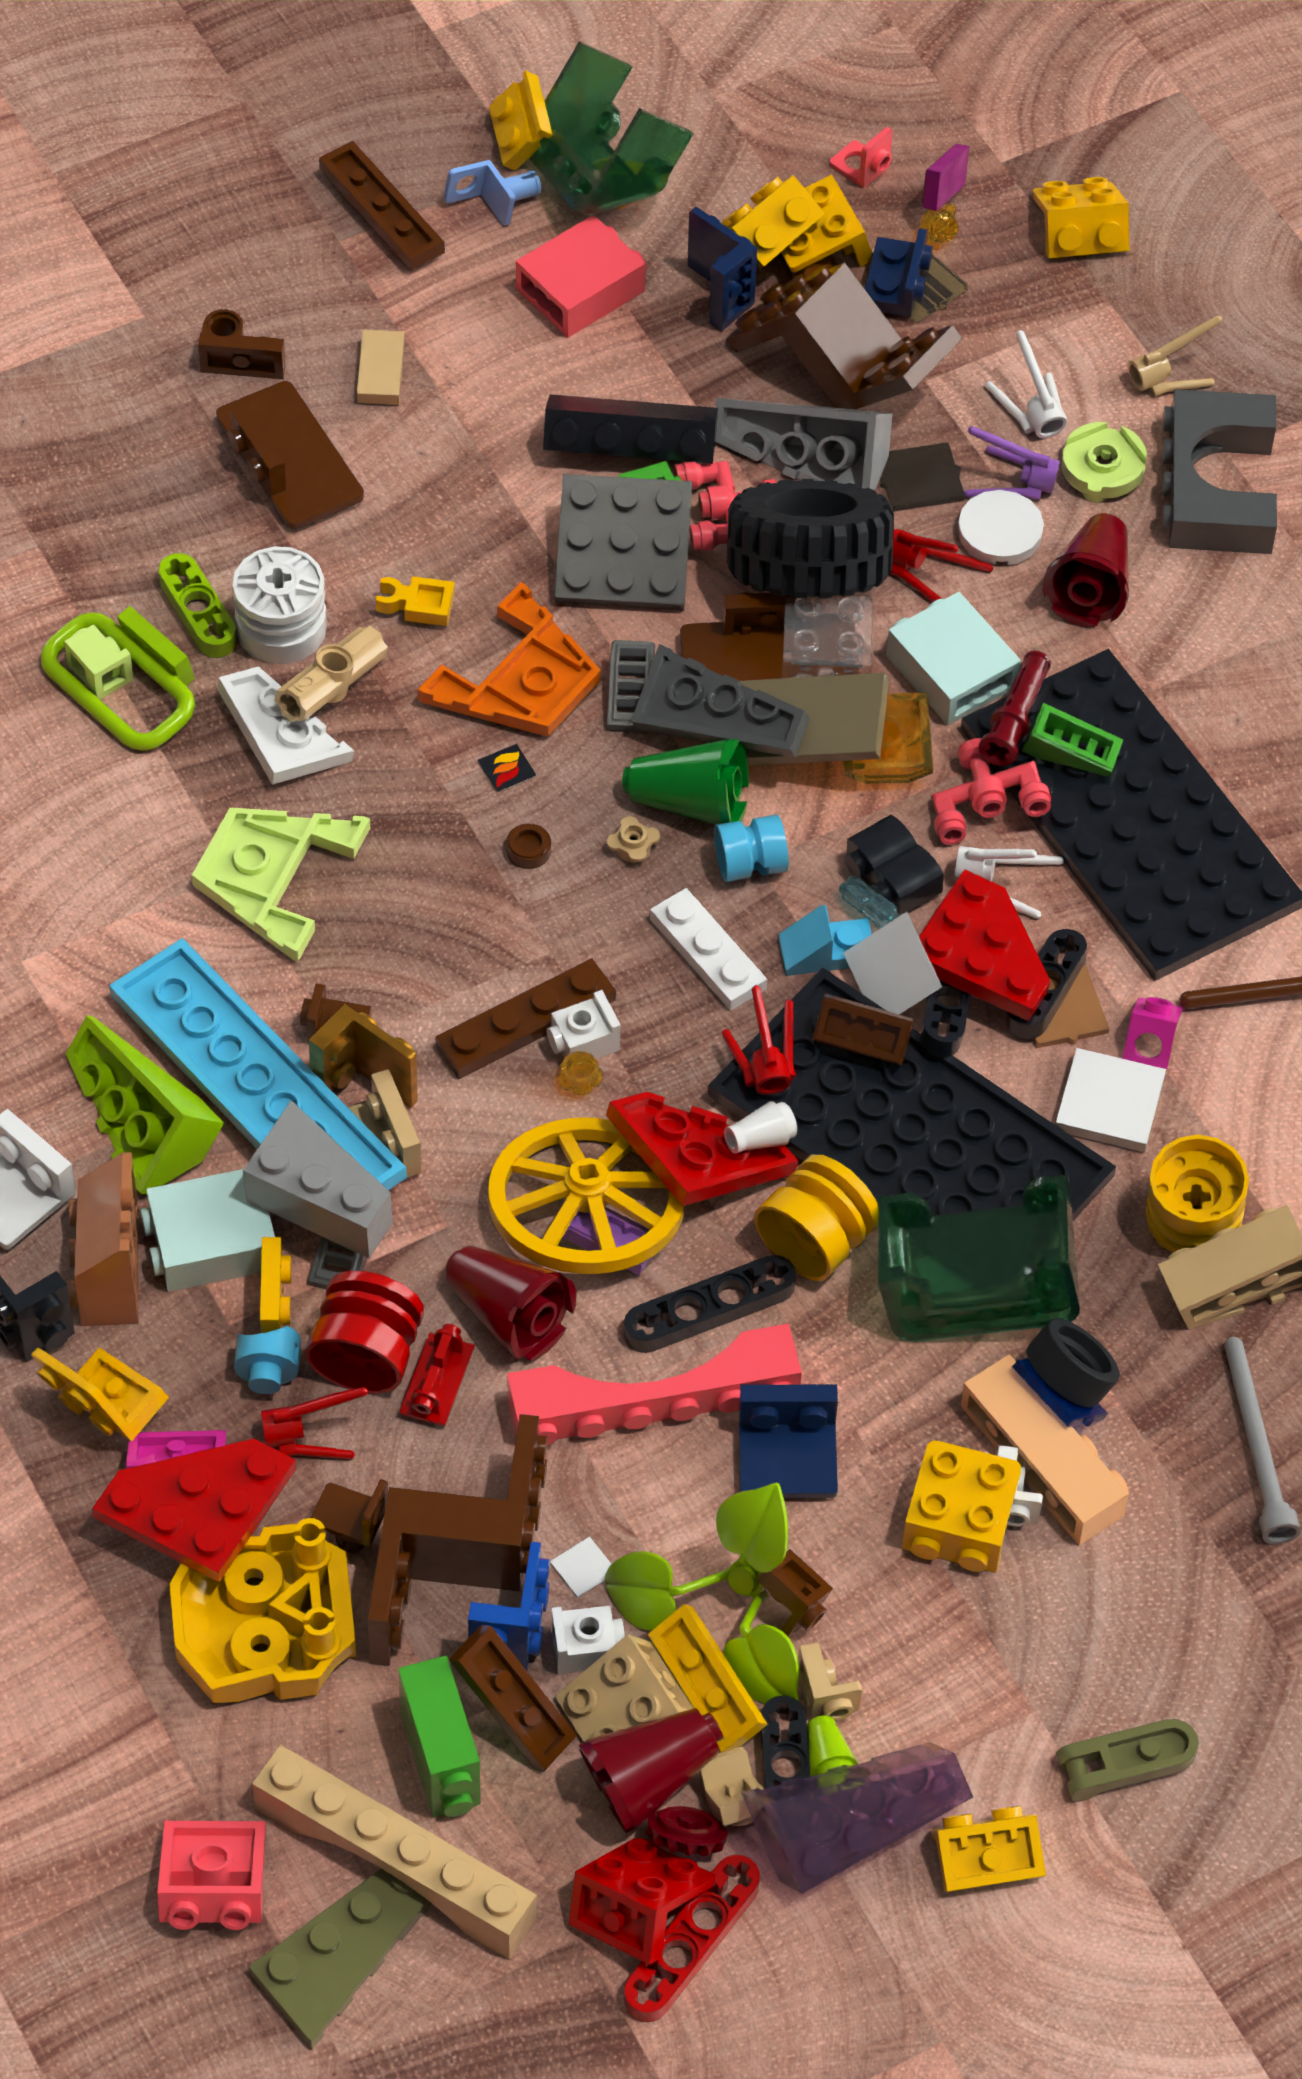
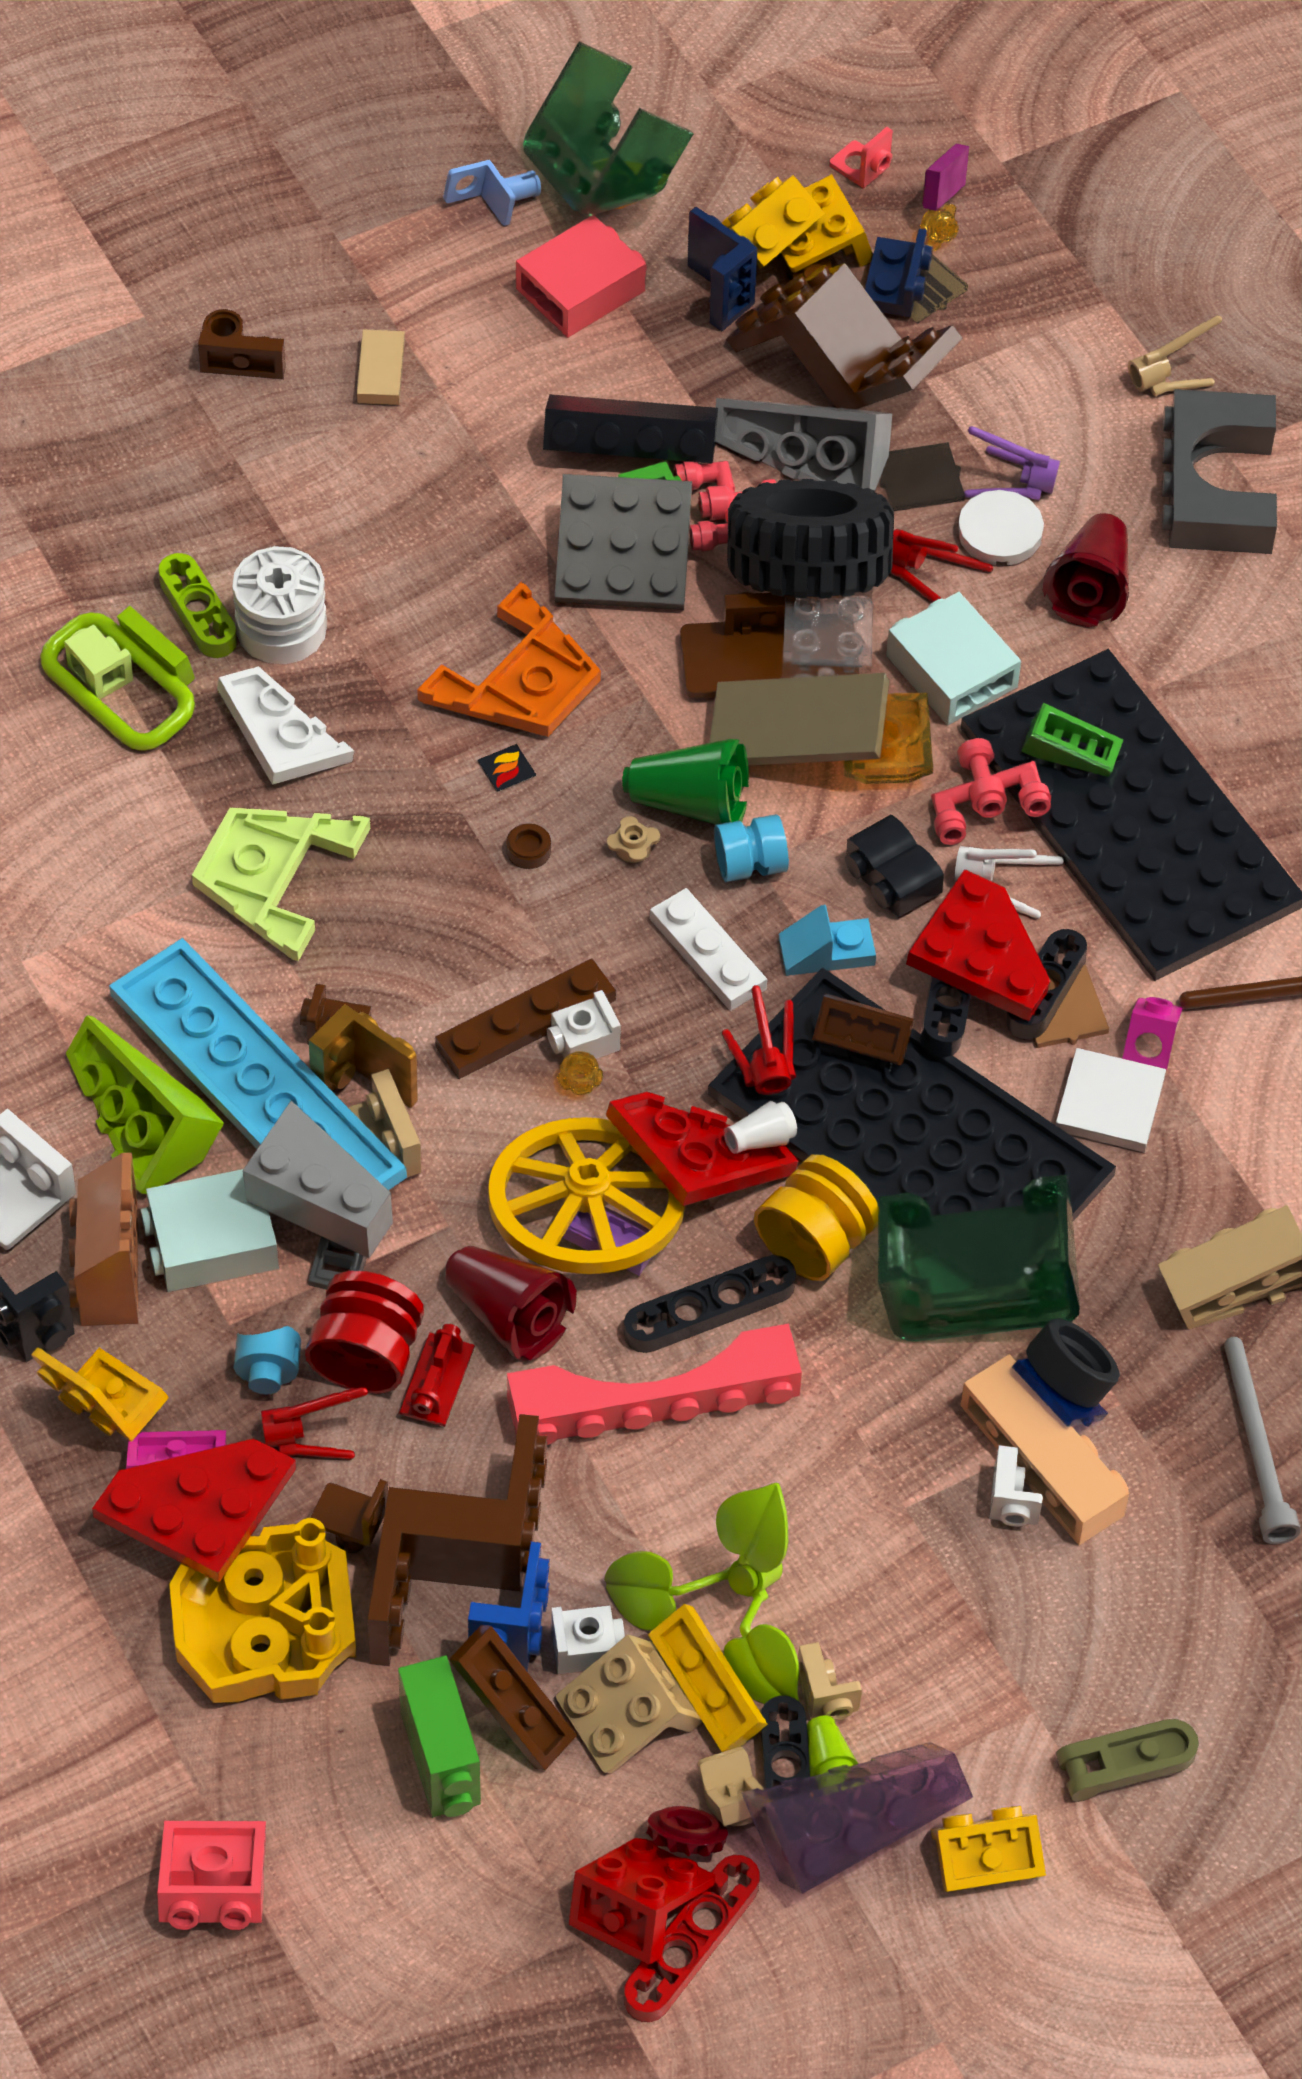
reddish brown bracket [216,381,364,529] -> none
olive wing [248,1868,432,2049] -> none
tan arch [252,1744,537,1960] -> none
yellow plate [260,1237,292,1333] -> none
tan piece [274,625,388,723] -> none
reddish brown plate [319,141,445,271] -> none
yellow plate [376,576,455,626] -> none
yellow plate [489,70,553,171] -> none
white sticker [550,1536,611,1597] -> none
dark red cone [578,1708,724,1833] -> none
dark grey slope [607,640,655,732] -> none
dark grey wing [631,644,810,758] -> none
dark blue bracket [739,1384,838,1498] -> none
reddish brown bracket [757,1549,833,1637] -> none
clear light blue piece [839,876,900,928] -> none
white sticker [843,912,942,1014] -> none
yellow bracket [902,1440,1021,1573] -> none
dark red pin [979,650,1051,766] -> none
white plant [985,330,1068,439] -> none
yellow bracket [1033,177,1130,258] -> none
yellowish green plate [1061,422,1147,503] -> none
yellow wheel [1145,1134,1249,1253] -> none

